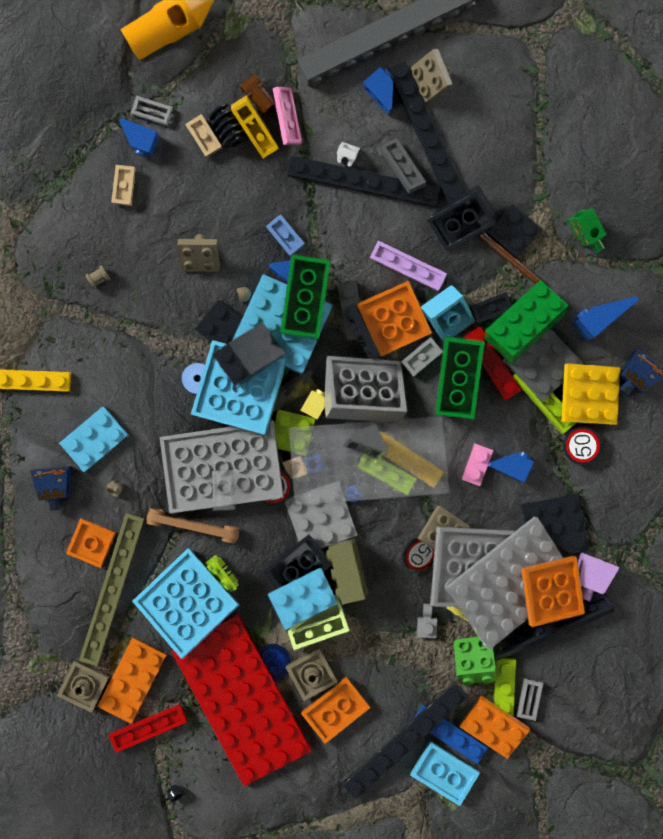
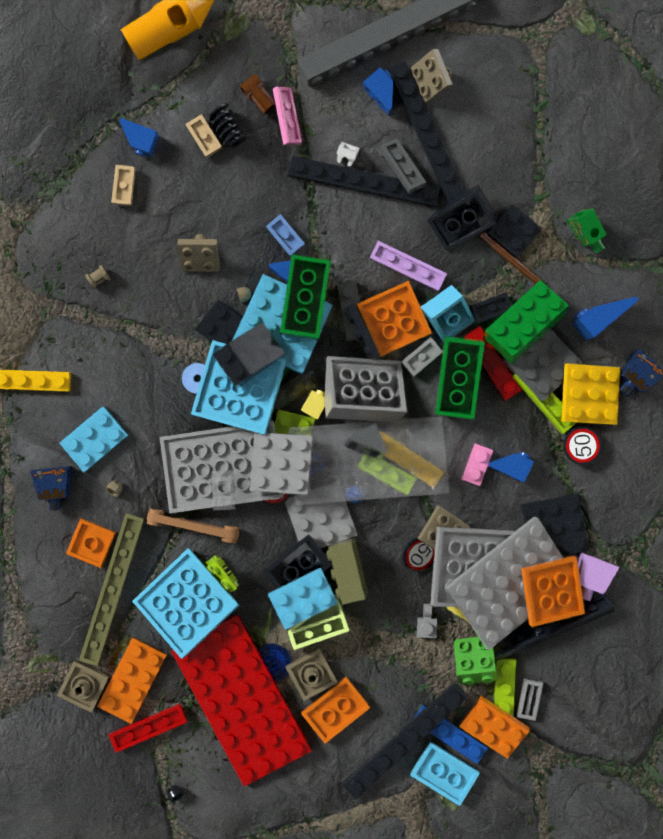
light grey tile [131,96,173,127] -> none
yellow slope [231,95,279,158] -> none
none -> light grey plate [250,432,313,495]

